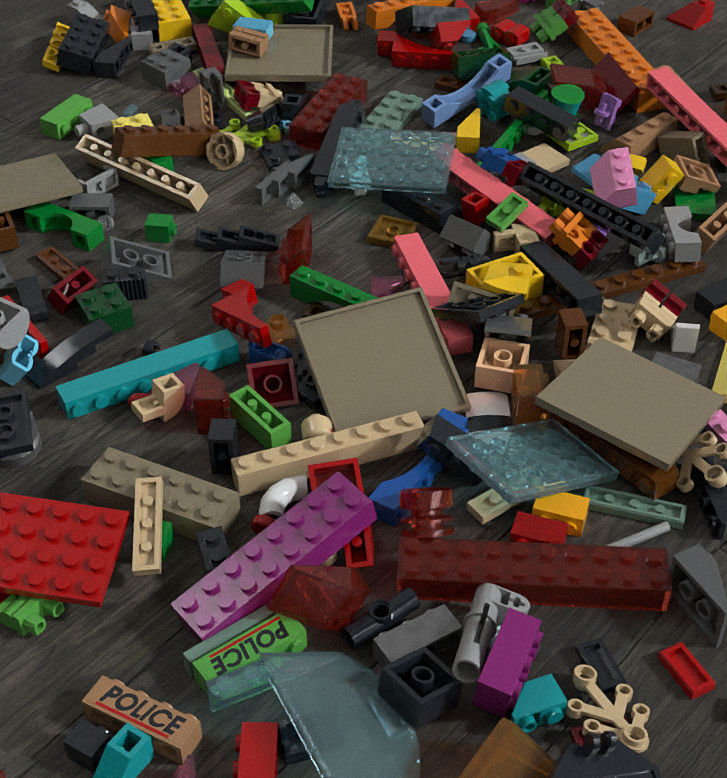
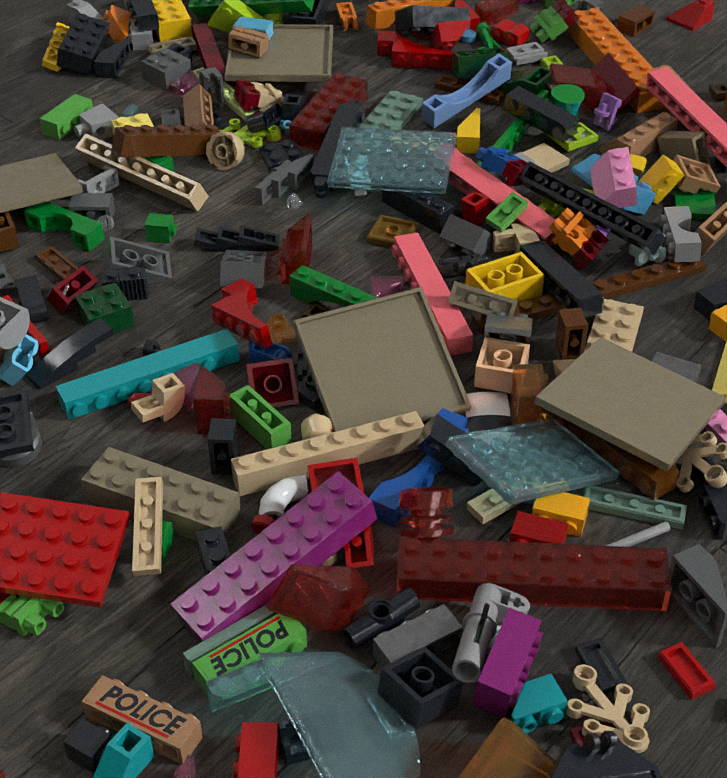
black plate [431,293,524,323] -> none
teal brick [475,79,510,122] -> none
yellow plate [482,261,533,300] -> none
tan hips [627,278,687,342] -> none
white slope [670,323,700,353] -> none

